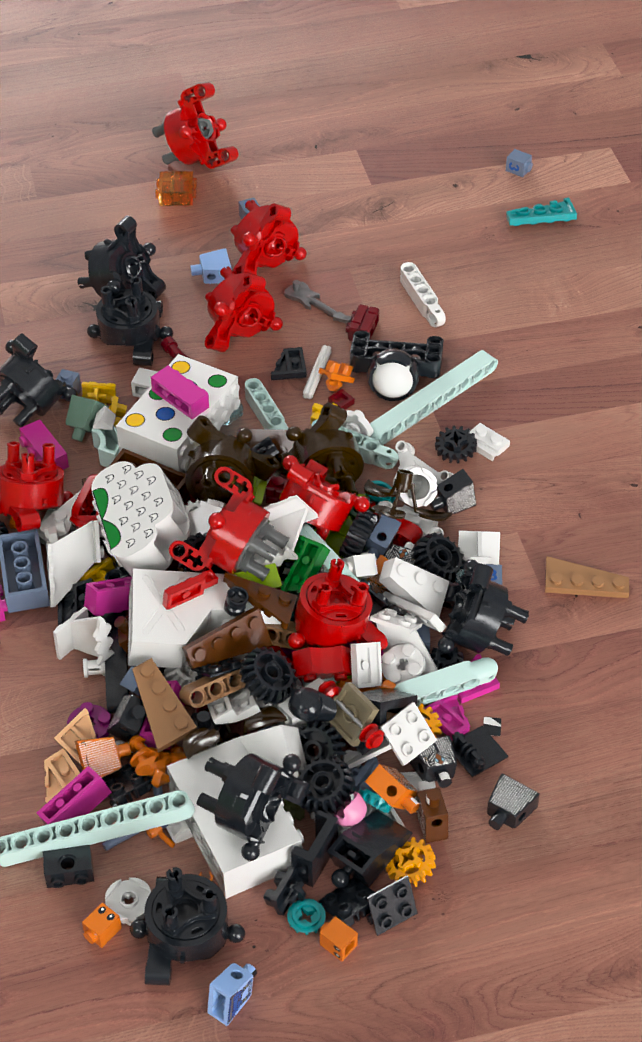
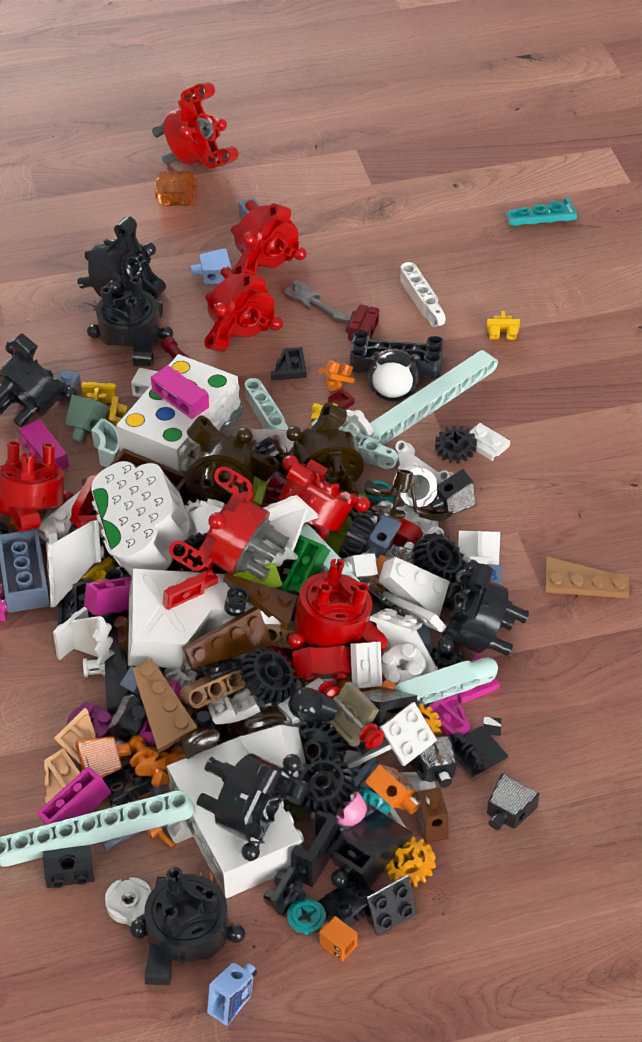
orange brick [82,902,122,948] -> none
white slope [93,406,116,430] -> none
white axle [303,345,332,399] -> none
sand blue brick [506,149,533,177] -> none
none -> yellow hips [486,311,520,340]

